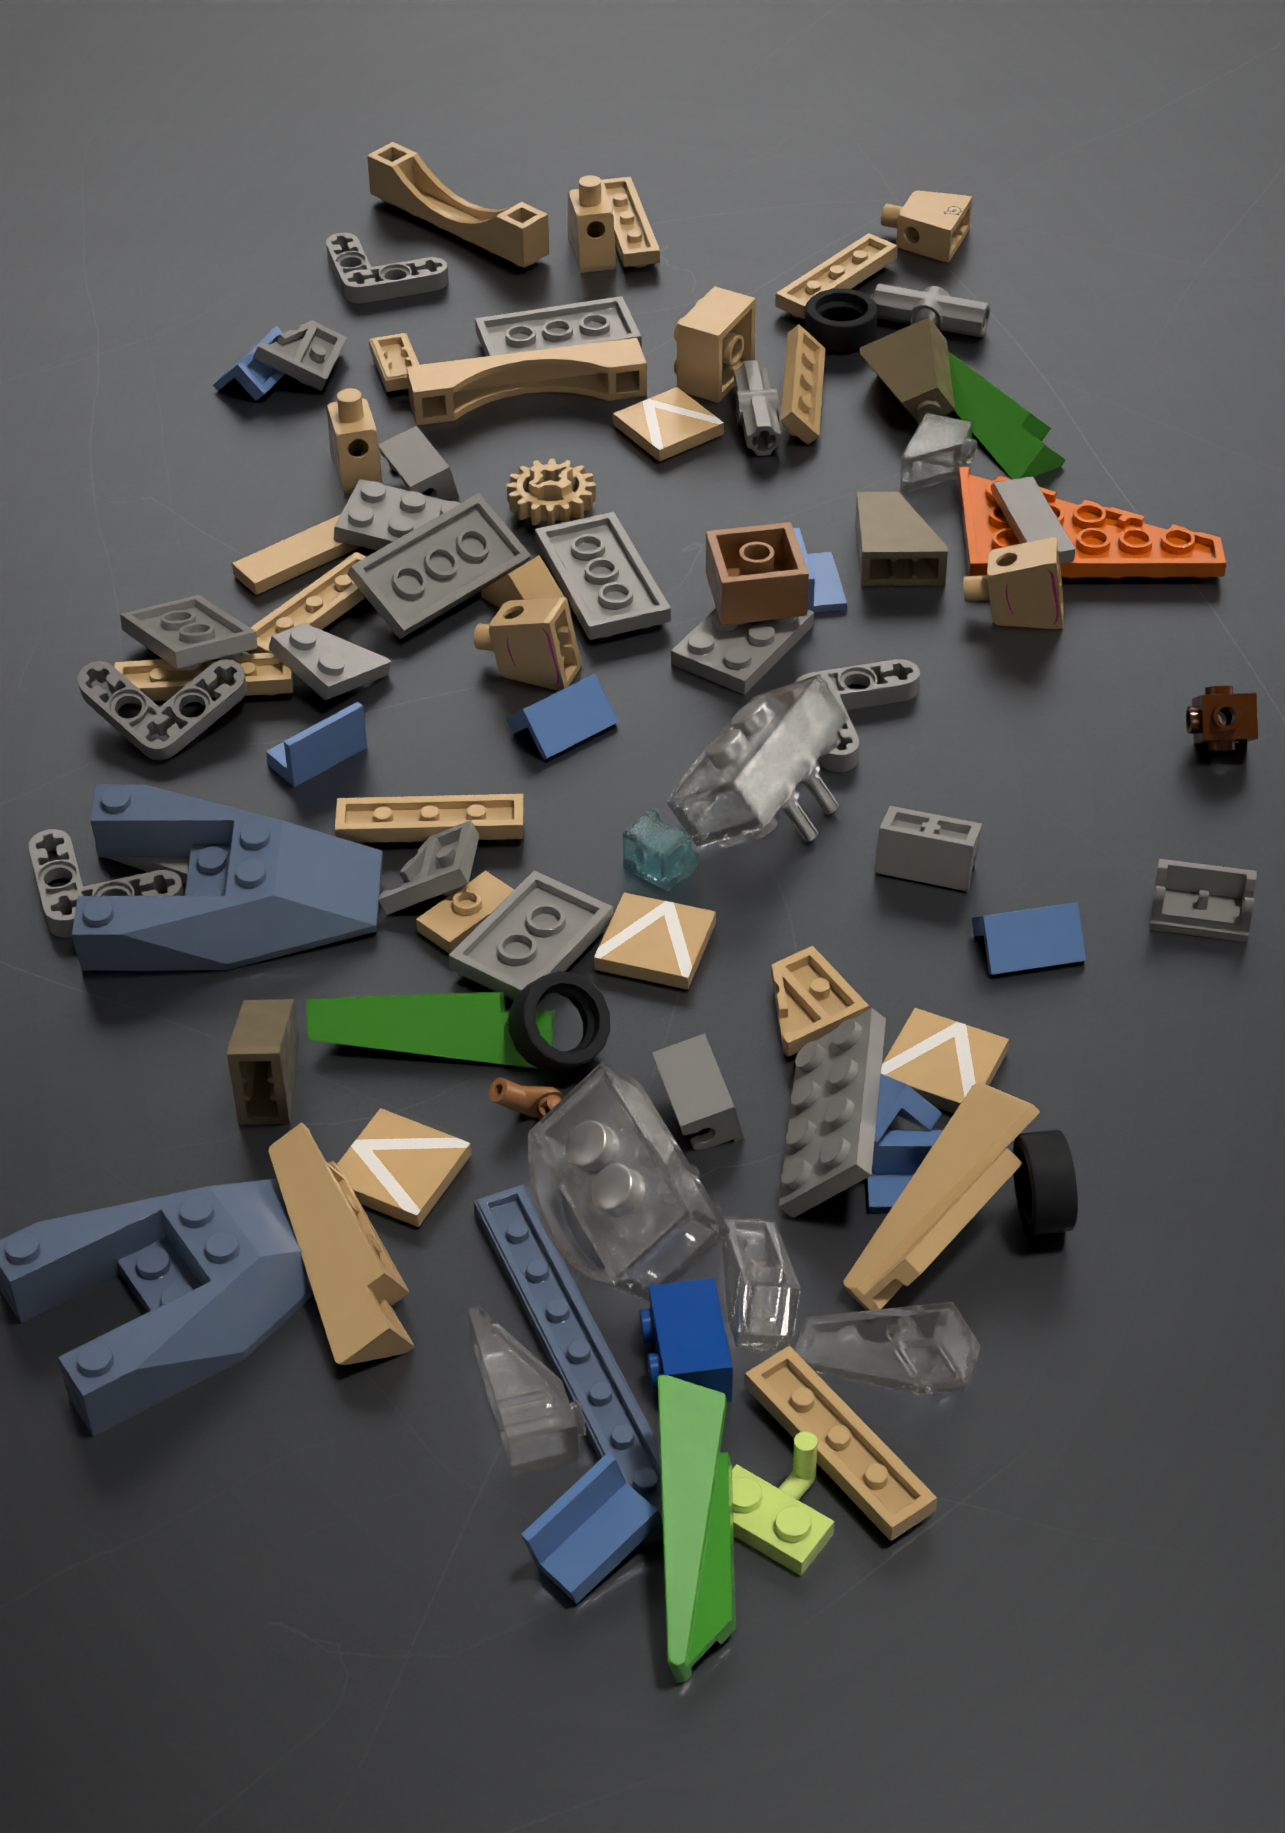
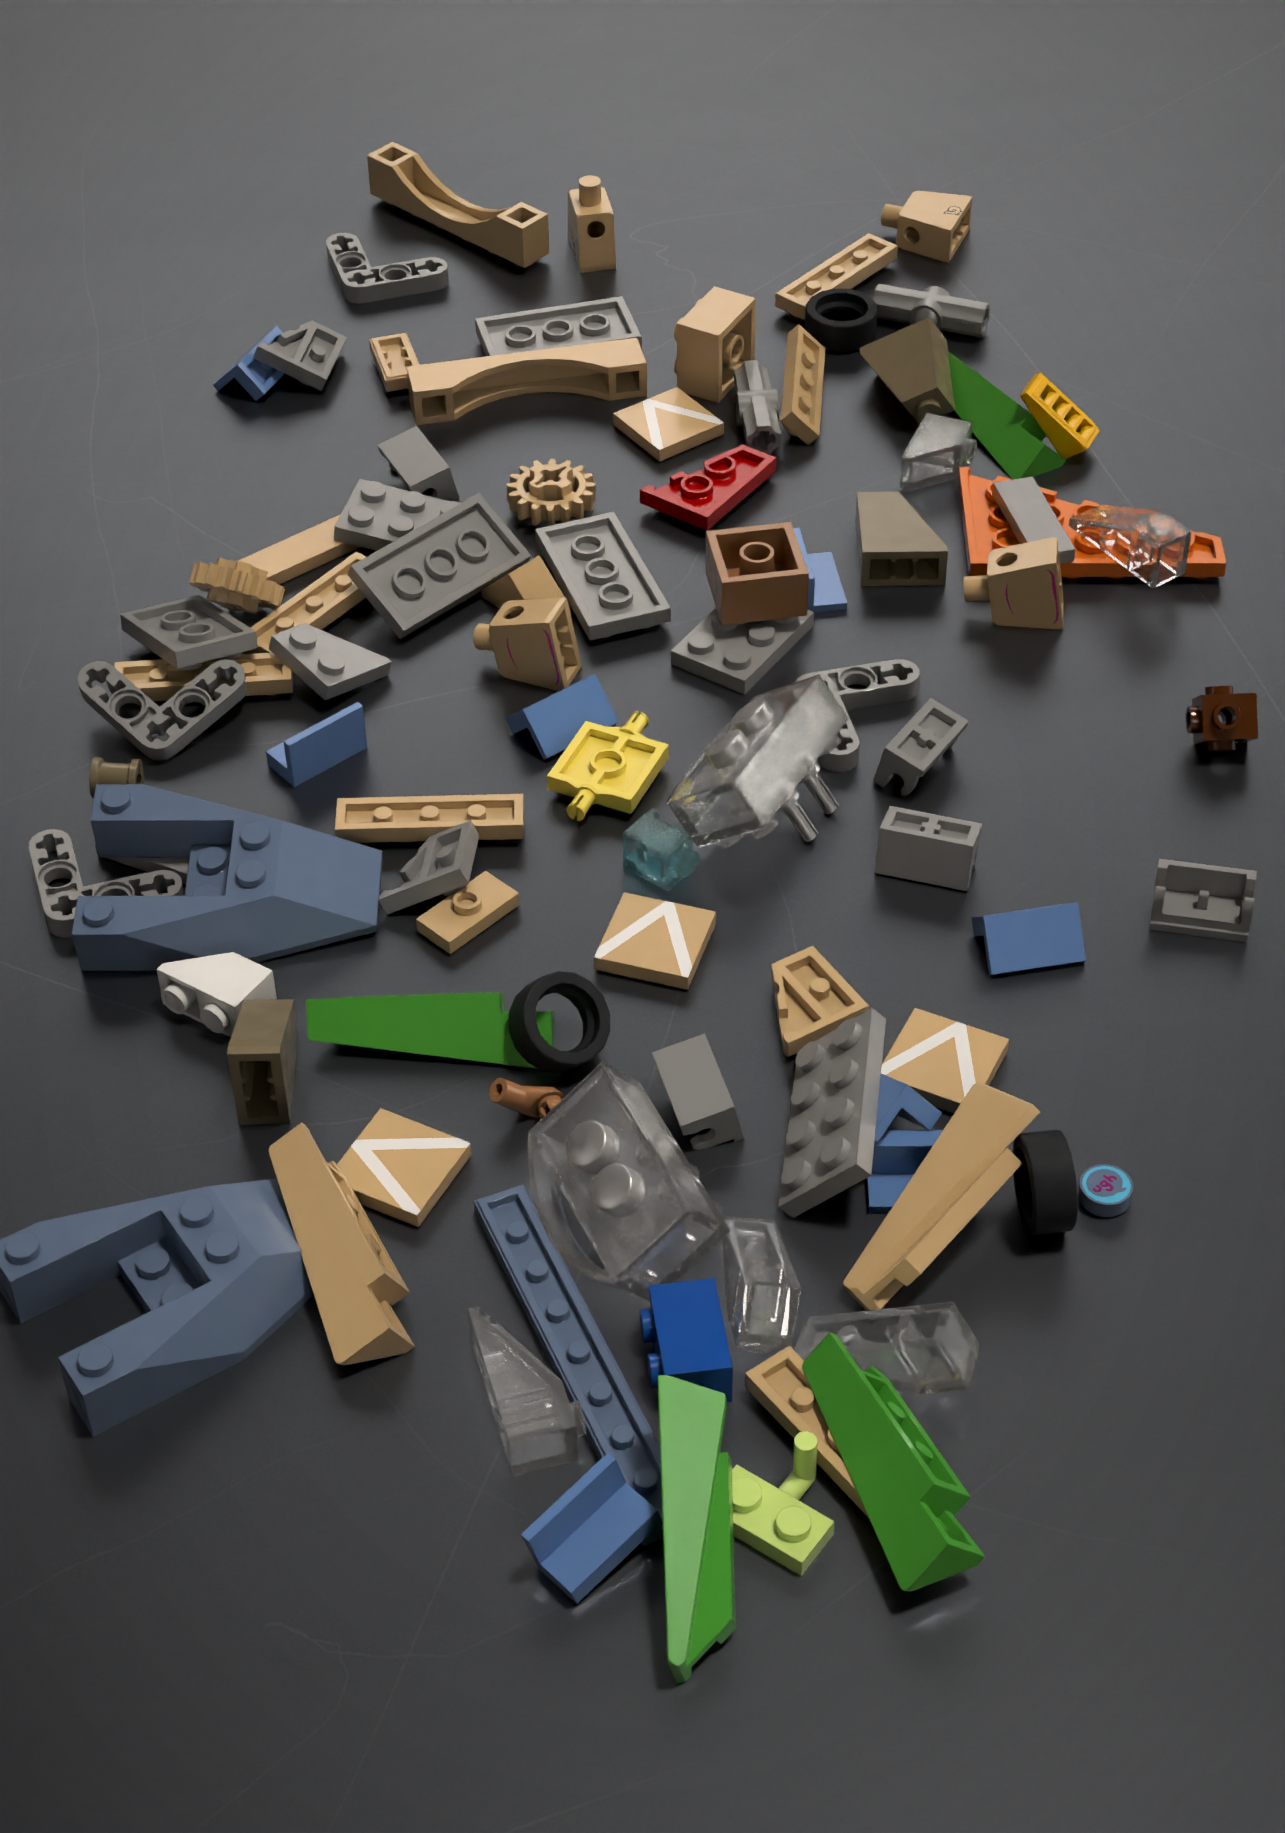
tan torso [327,388,383,495] -> none
light grey plate [448,870,614,1000] -> none
tan plate [601,177,660,268] -> none
none -> dark tan bush [89,757,144,798]
none -> white slope [157,952,277,1037]
none -> tan gear [189,557,285,614]
none -> light yellow plate [547,711,669,821]
none -> red wing [640,444,776,531]
none -> bright green wedge [802,1332,985,1591]
none -> light grey hinge [873,698,969,796]
none -> yellow slope [1020,372,1100,459]
none -> clear slope [1069,504,1191,588]
none -> sand blue tile [1078,1164,1133,1217]

